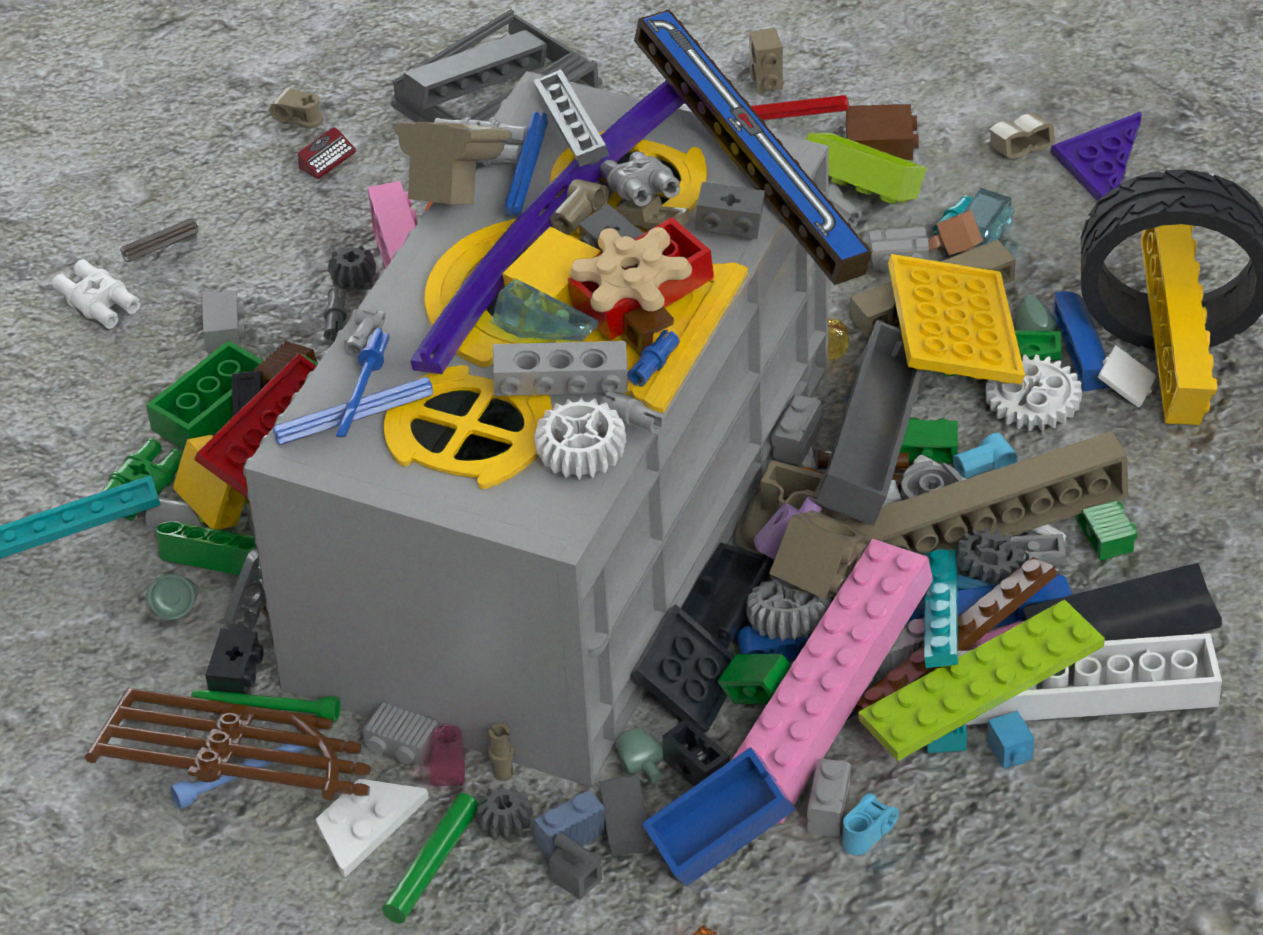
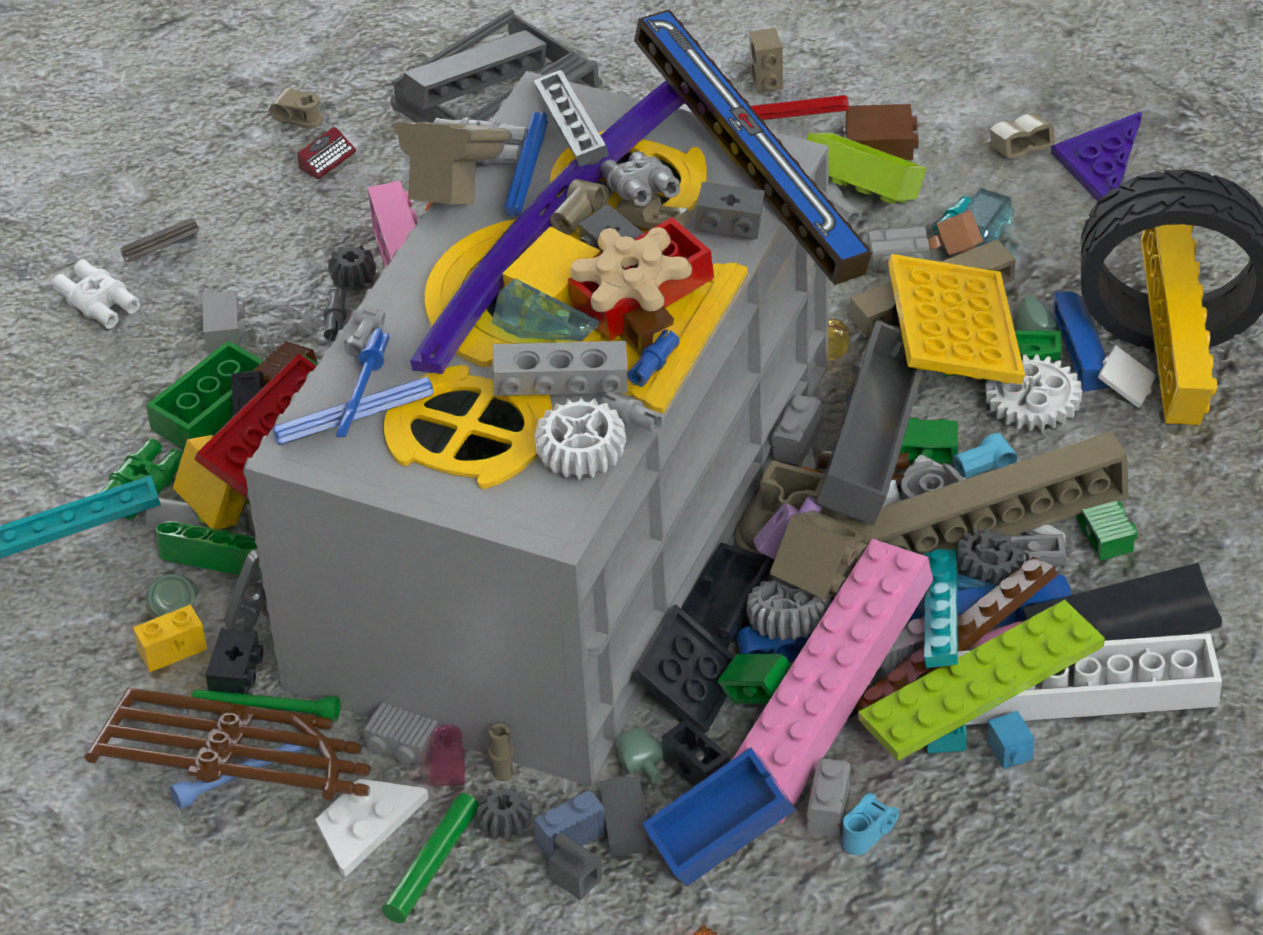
none -> yellow brick [133,604,207,673]

